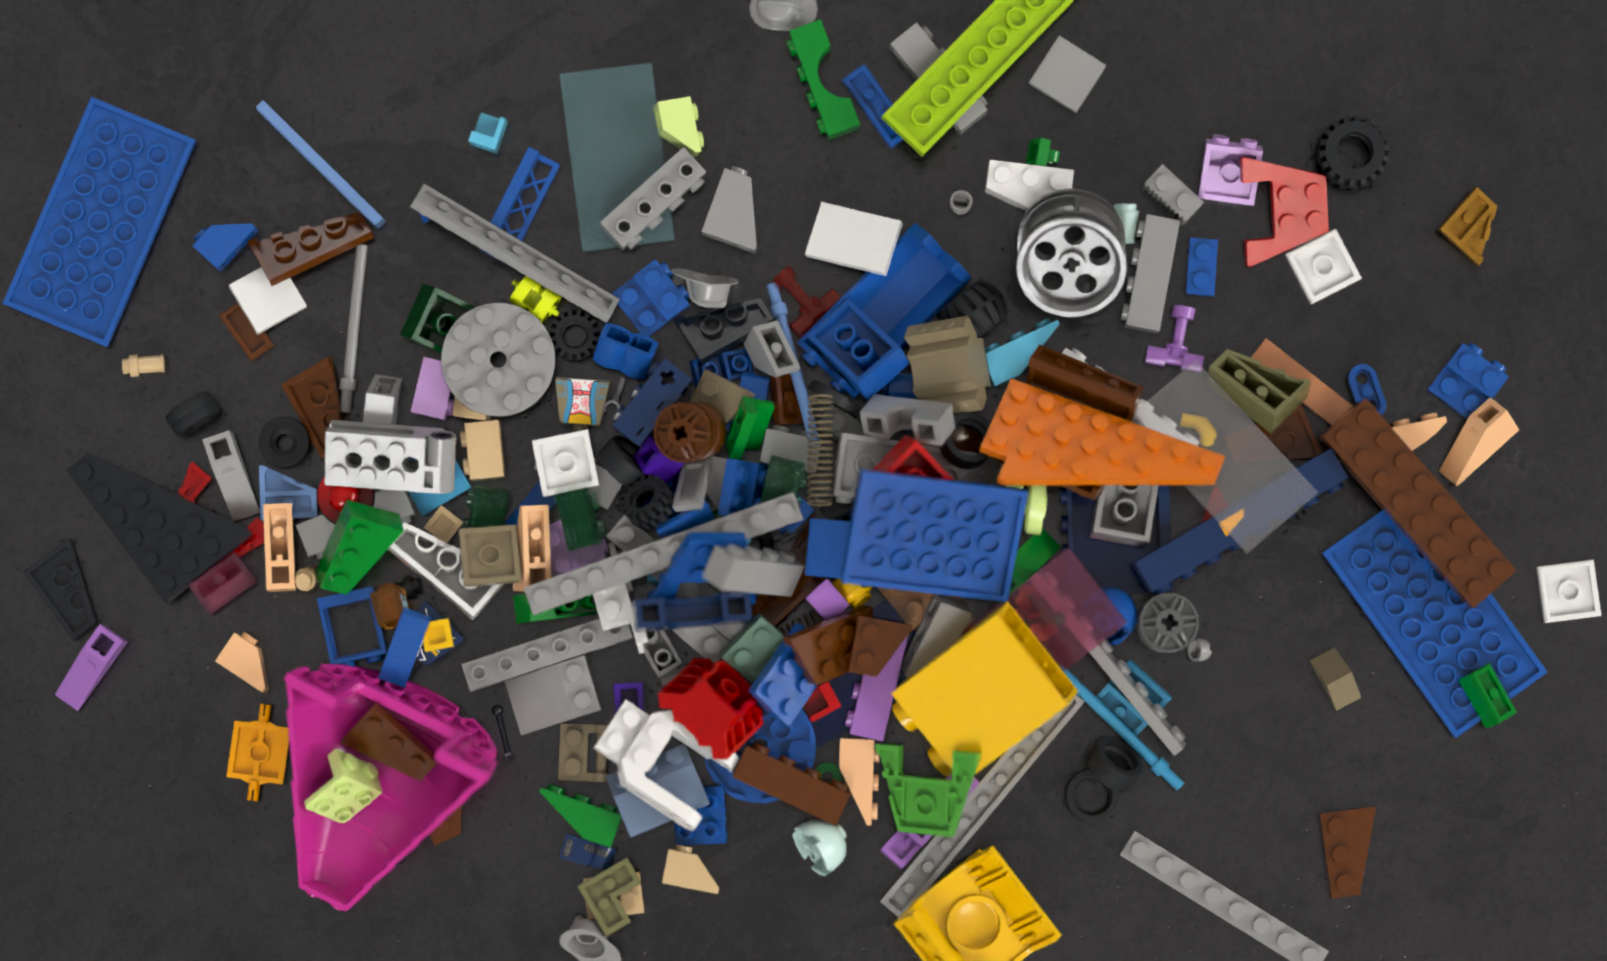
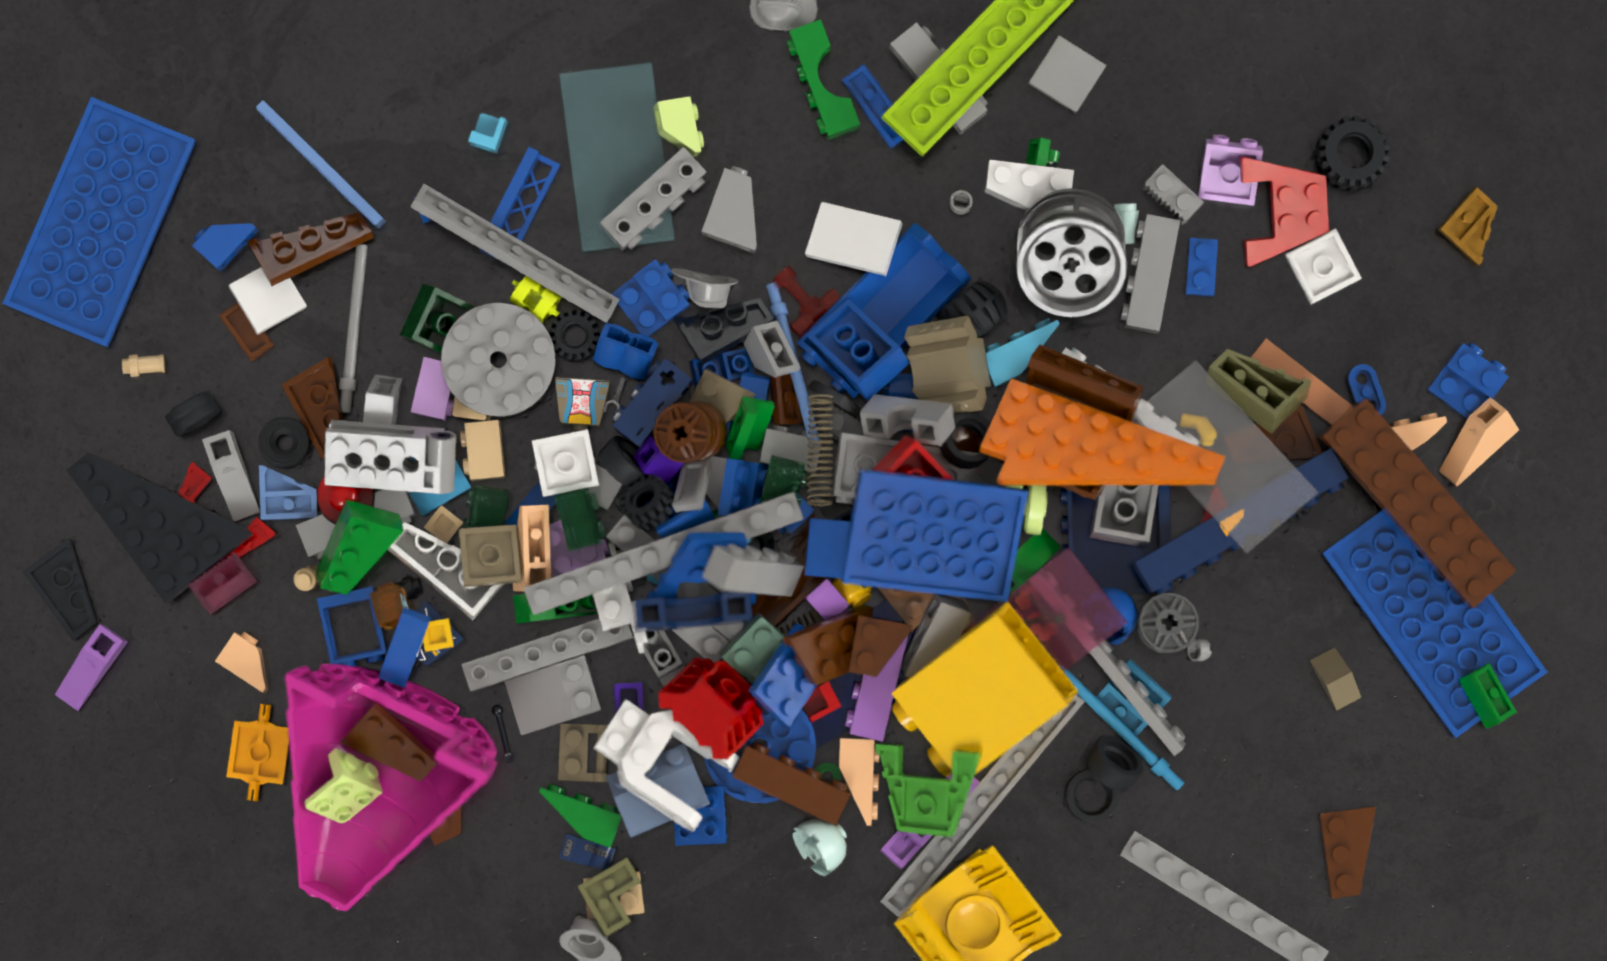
light nougat slope [263,503,297,592] -> none
tan slope [662,844,720,894] -> none
medium lavender bar [1145,305,1204,374] -> none
white tile [1536,560,1601,623] -> none

